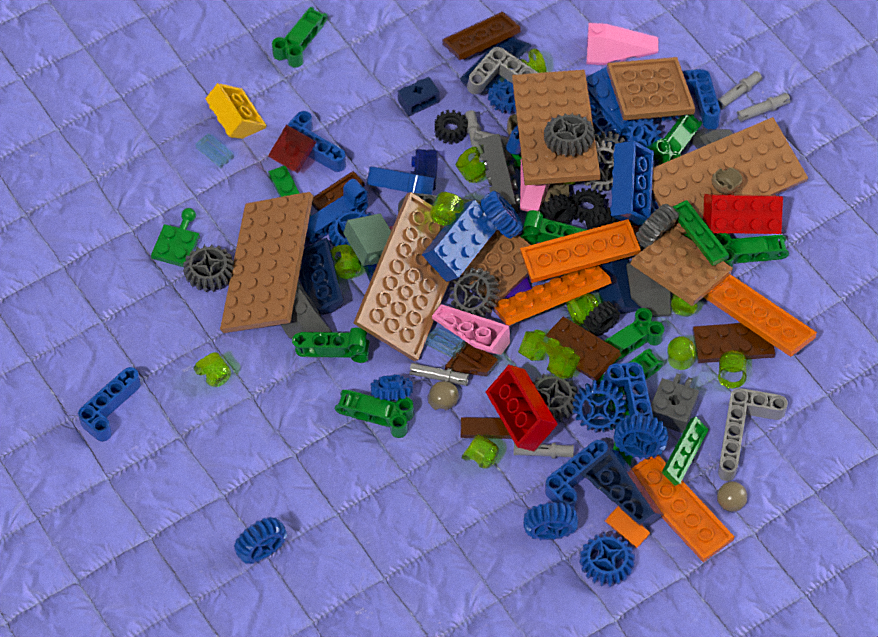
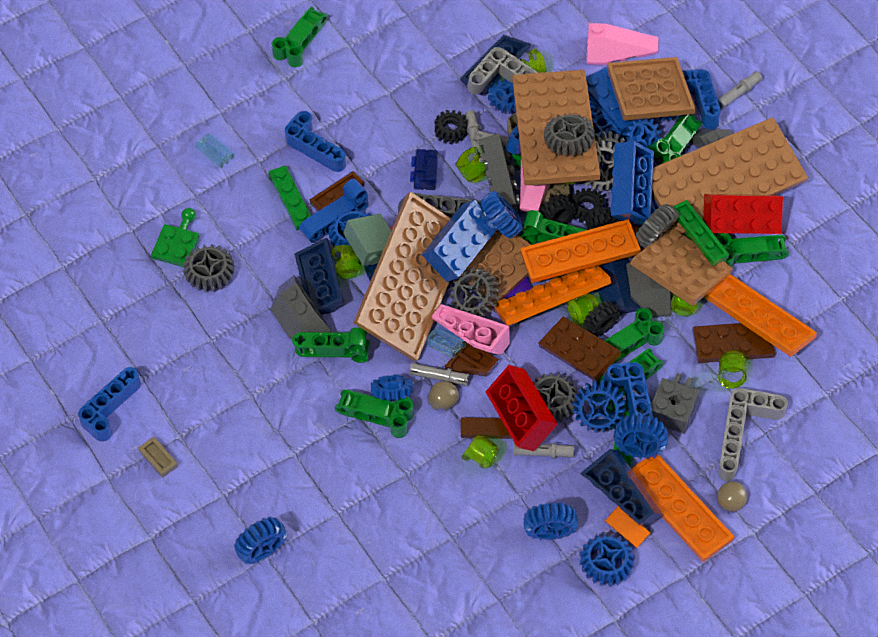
clear neon green helmet [194,352,231,387] -> none
yellow slope [205,83,267,139] -> none
medium nougat plate [220,192,313,333] -> none
clear red plate [268,125,316,173] -> none
blue beam [366,166,435,195] -> none
dark blue brick [398,77,440,117] -> none
clear neon green helmet [430,192,465,226] -> none
reddish brown plate [442,11,521,60] -> none
clear neon green arch [518,329,580,379] -> none
blue beam [545,440,608,509] -> none
green plate [661,416,709,486] -> none
clear neon green helmet [667,336,696,370] -> none
dark tan hair [712,167,742,194] -> none
light grey pin [737,93,790,122] -> none
none -> dark tan tile [138,437,178,478]

